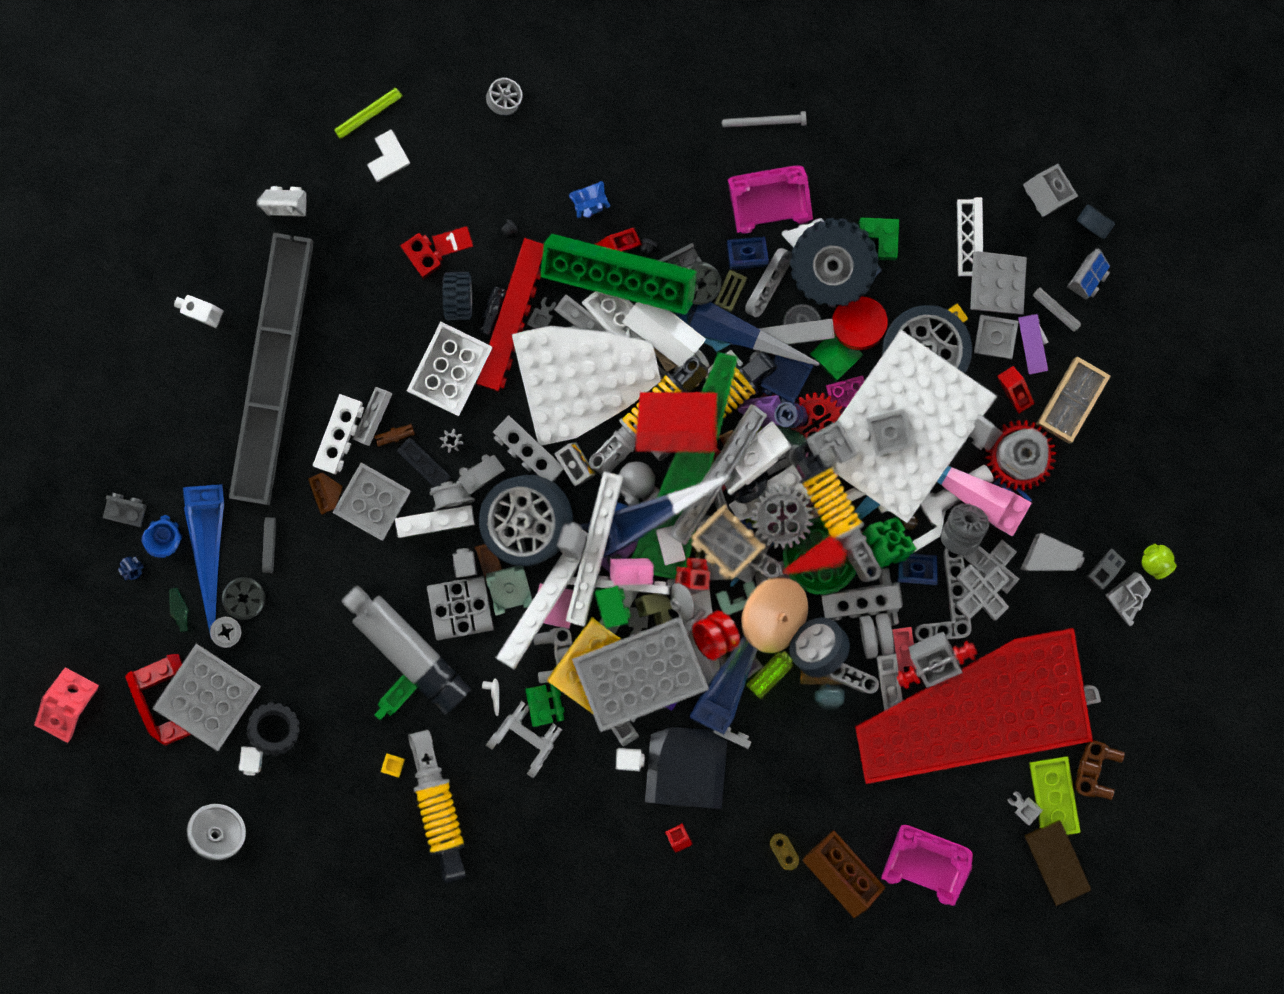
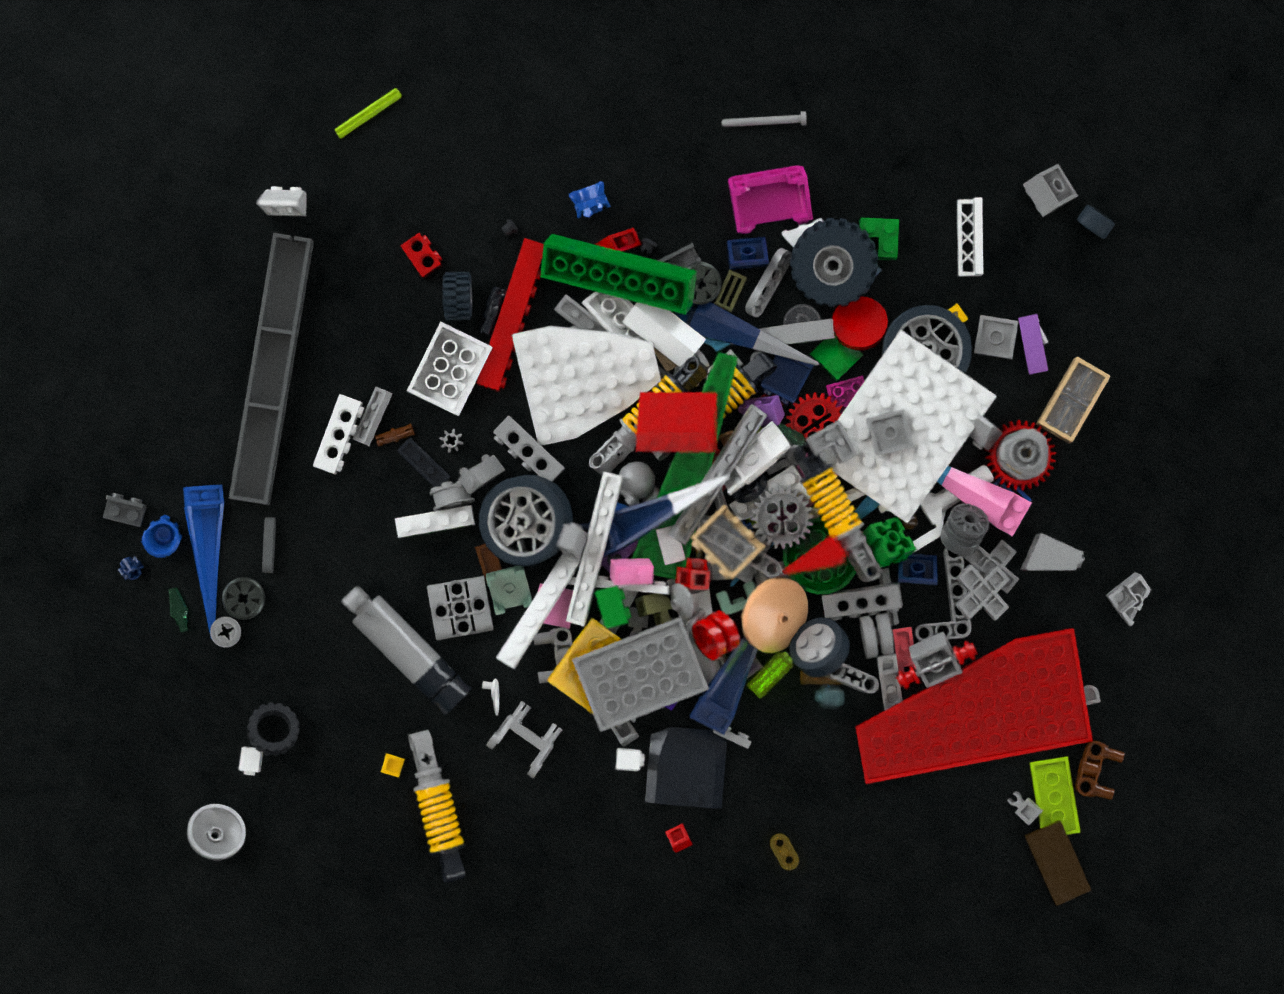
coral bracket [34,668,99,743] -> none
red wedge [125,654,191,745] -> none
light grey plate [153,644,261,751] -> none
white torso [174,295,223,328] -> none
reddish brown slope [308,473,343,515] -> none
light grey plate [332,463,411,541] -> none
white tile [367,130,410,182] -> none
green hinge [375,674,417,720] -> none
red sticker [433,226,473,256] -> none
light grey brick [453,548,478,578] -> none
light grey wheel [486,78,522,115] -> none
green plate [525,684,565,727] -> none
dark grey plate [527,297,556,329] -> none
light grey brick [555,442,597,486] -> none
dark blue wheel [774,402,808,429] -> none
reddish brown slope [802,830,885,918] -> none
dark pink windscreen [882,825,973,906] -> none
light grey plate [970,251,1026,315] -> none
red slope [997,366,1035,414] -> none
light grey axle [1033,288,1081,331] -> none
slope [1067,249,1110,300] -> none
dark grey slope [1085,549,1126,590] -> none
lime piece [1142,544,1176,579] -> none

